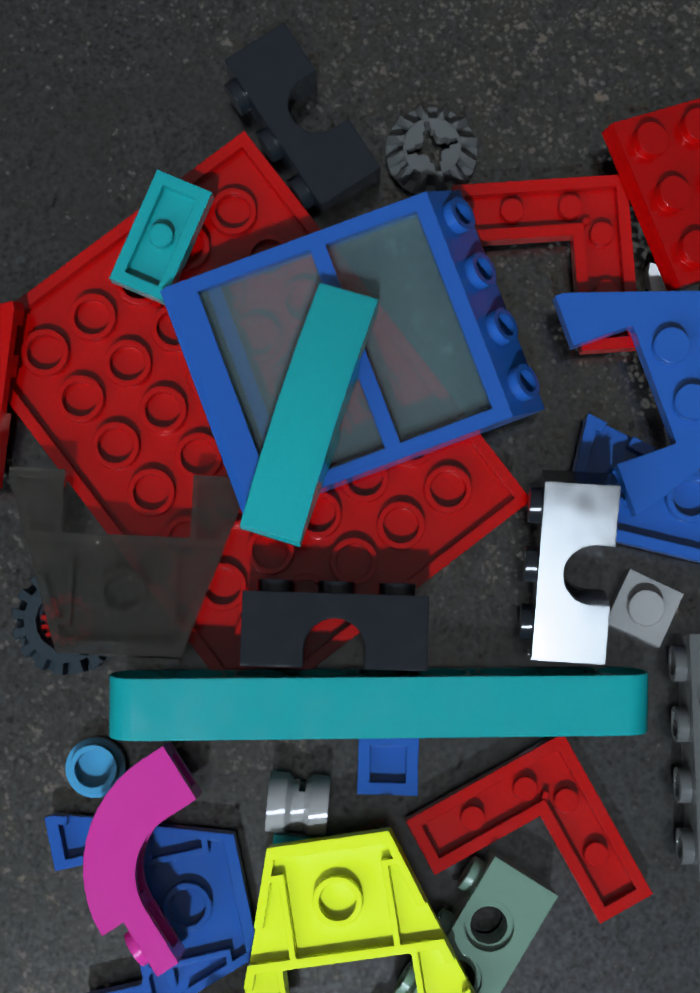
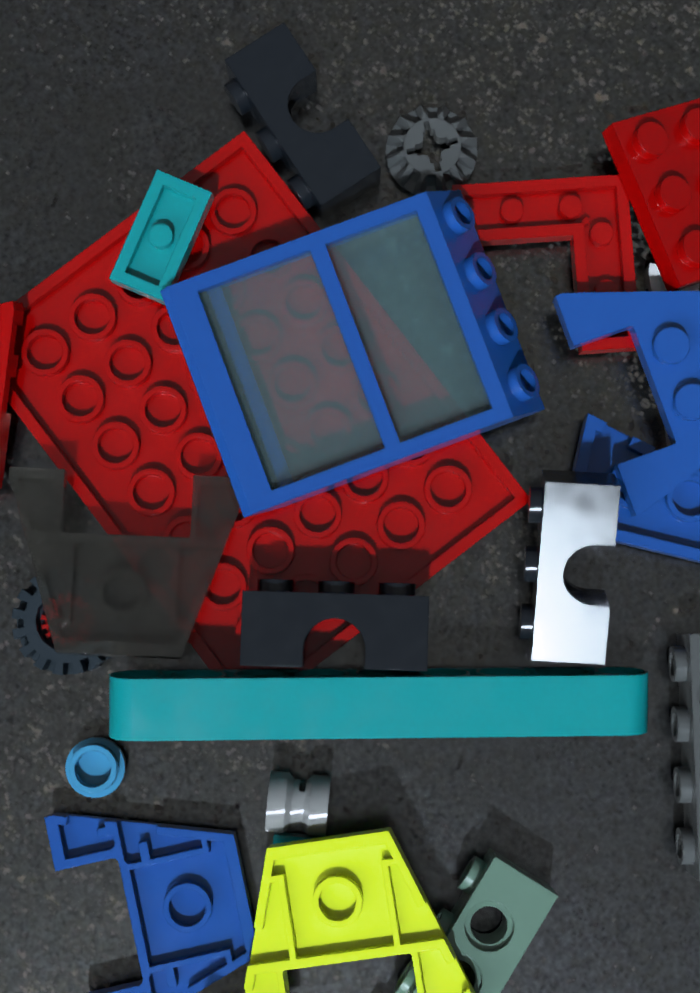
dark pink arch [83,741,203,977] -> none
teal slope [240,282,378,547] -> none
blue plate [357,738,419,796] -> none
red plate [405,737,653,924] -> none
light grey plate [609,569,684,648] -> none

